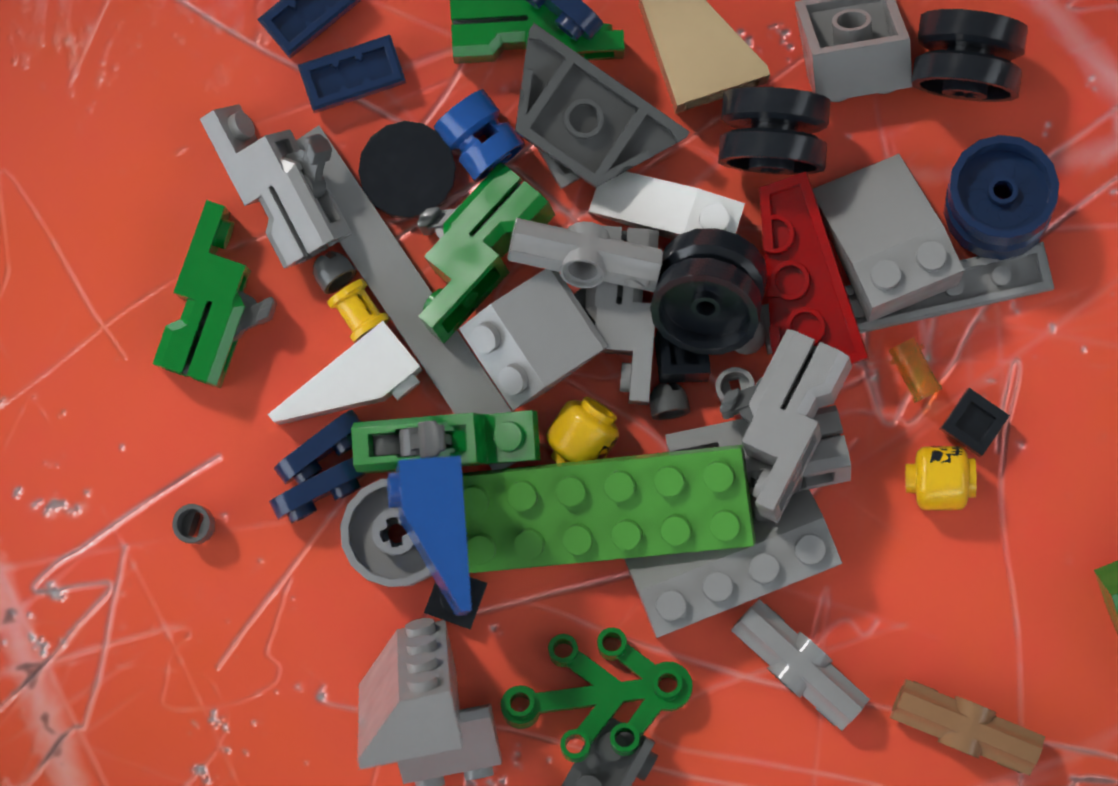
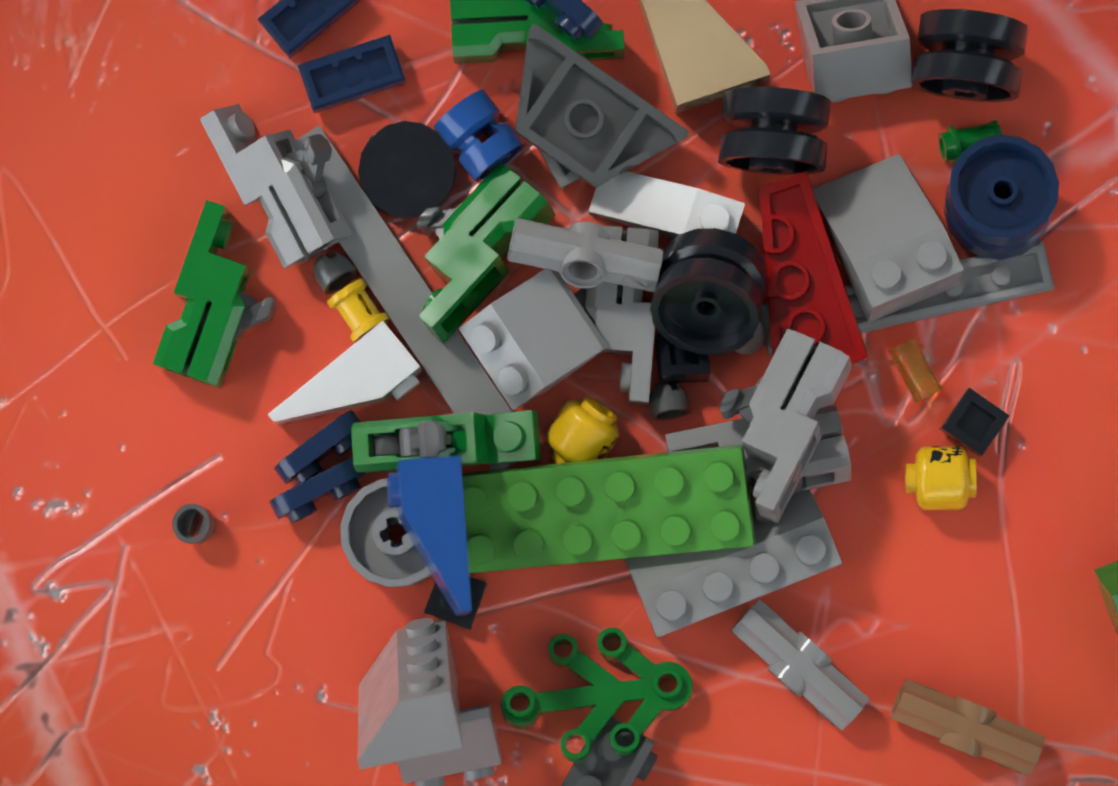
light grey hinge [715,367,755,402] -> none
none -> green pin [938,120,1002,164]

